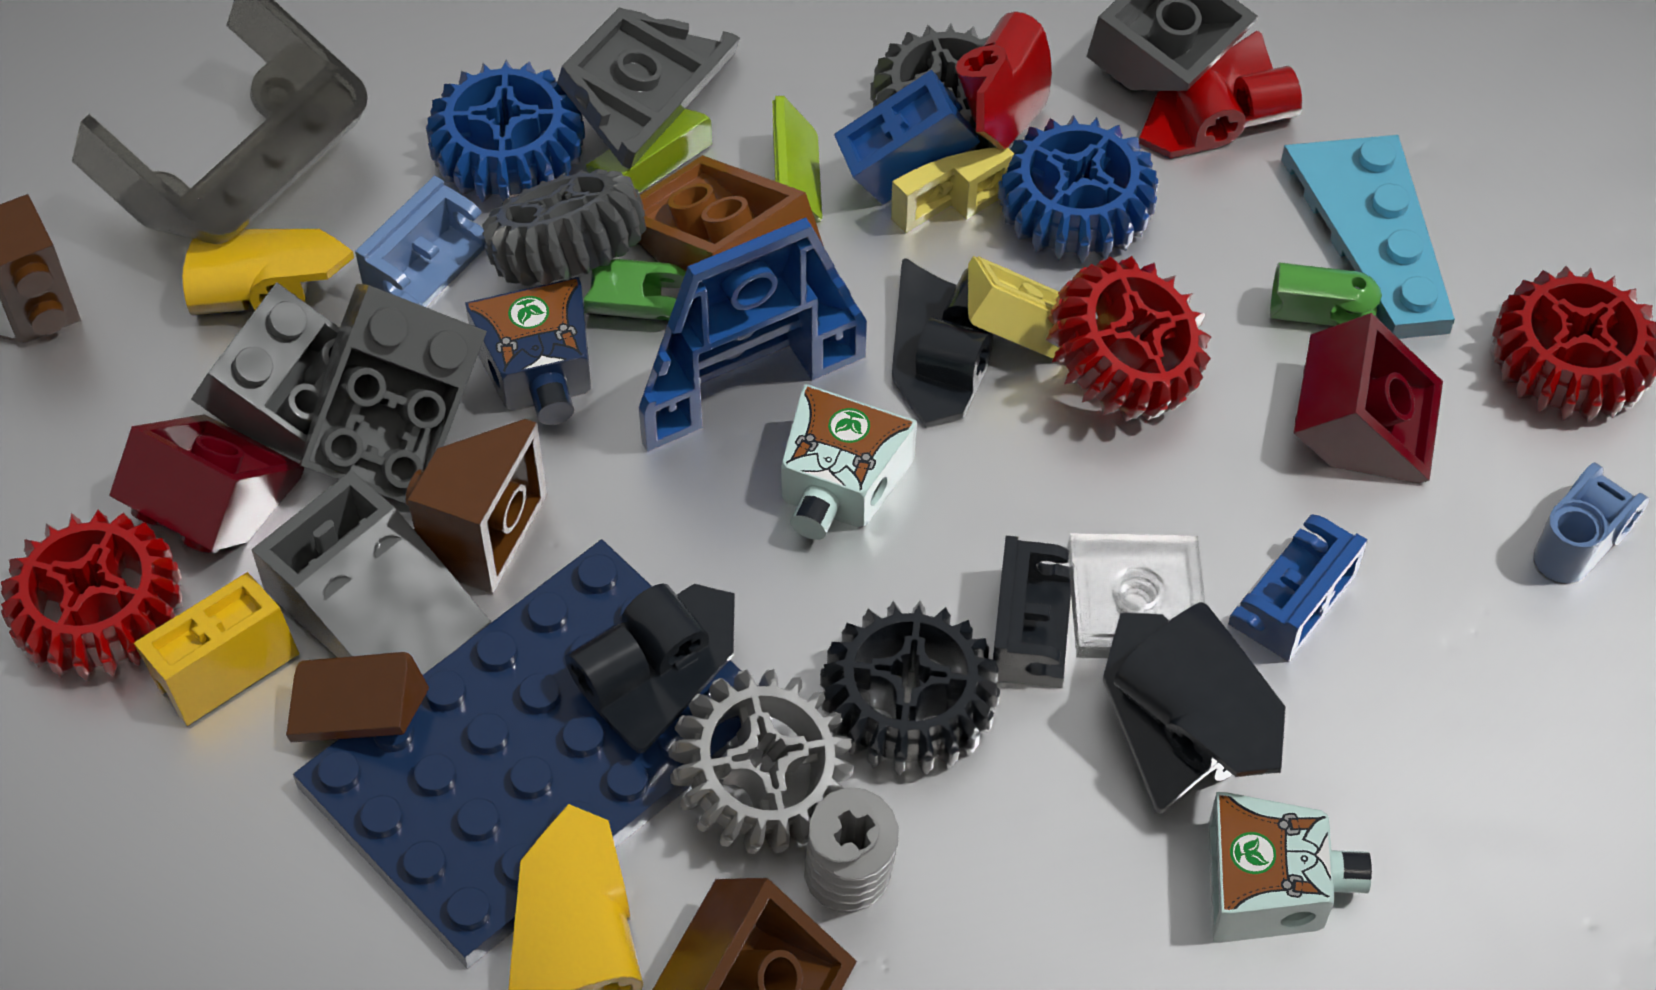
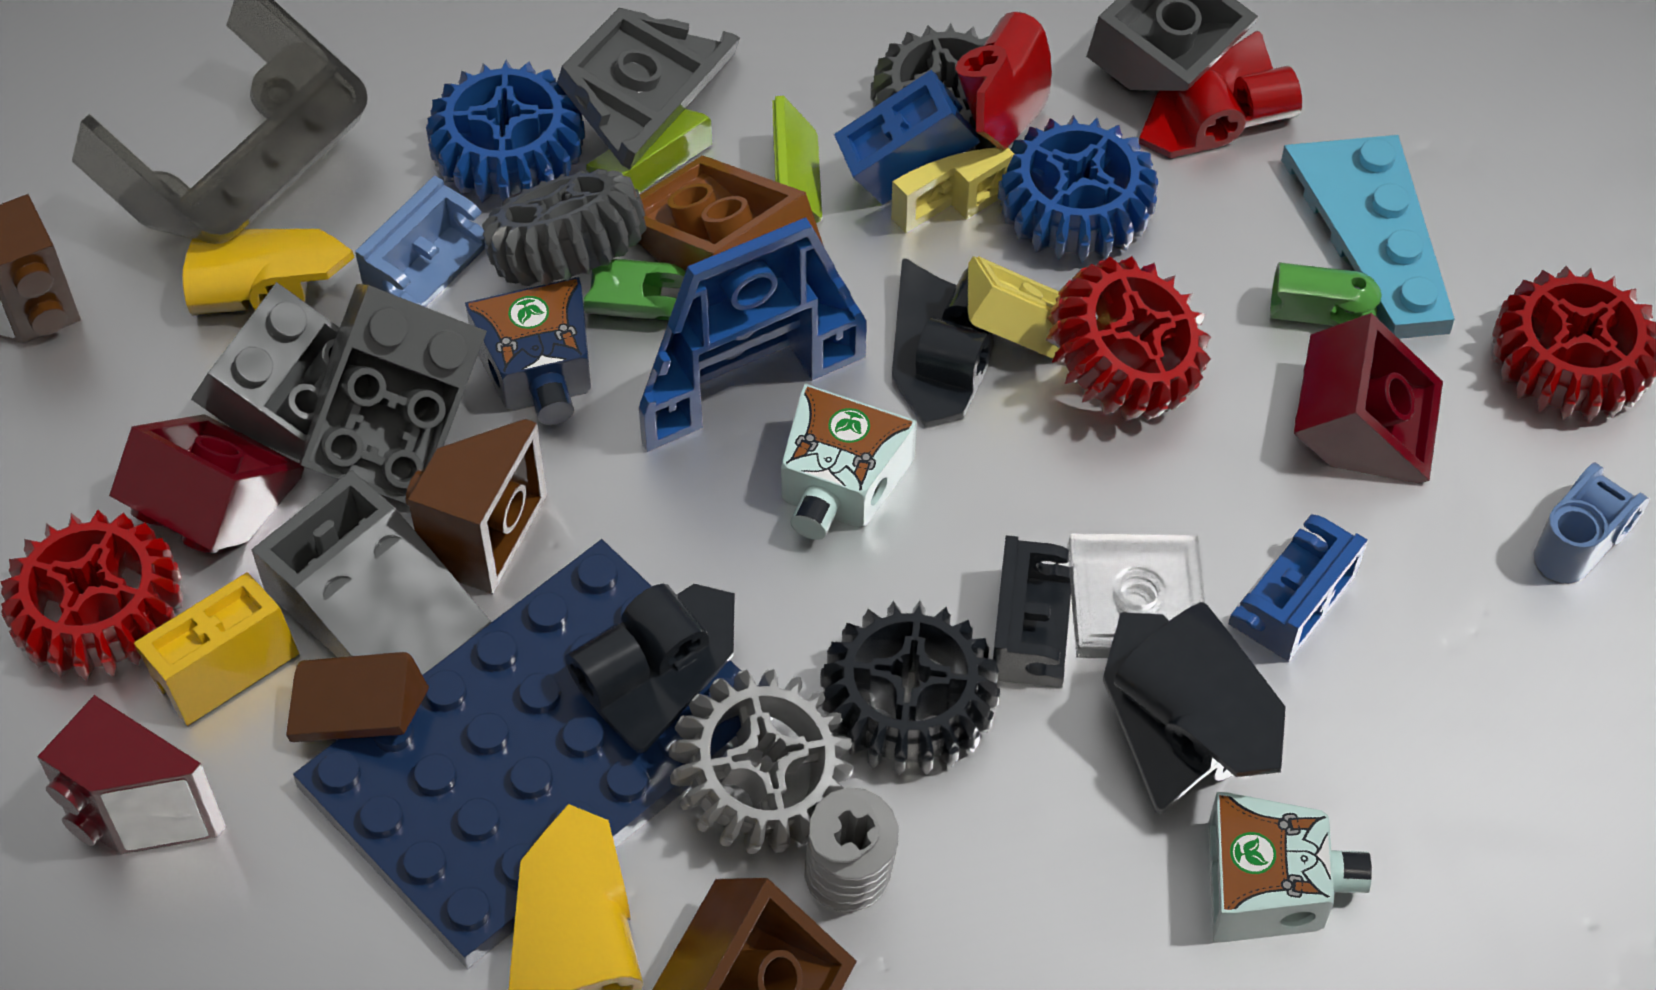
none -> dark red slope [37,695,226,855]

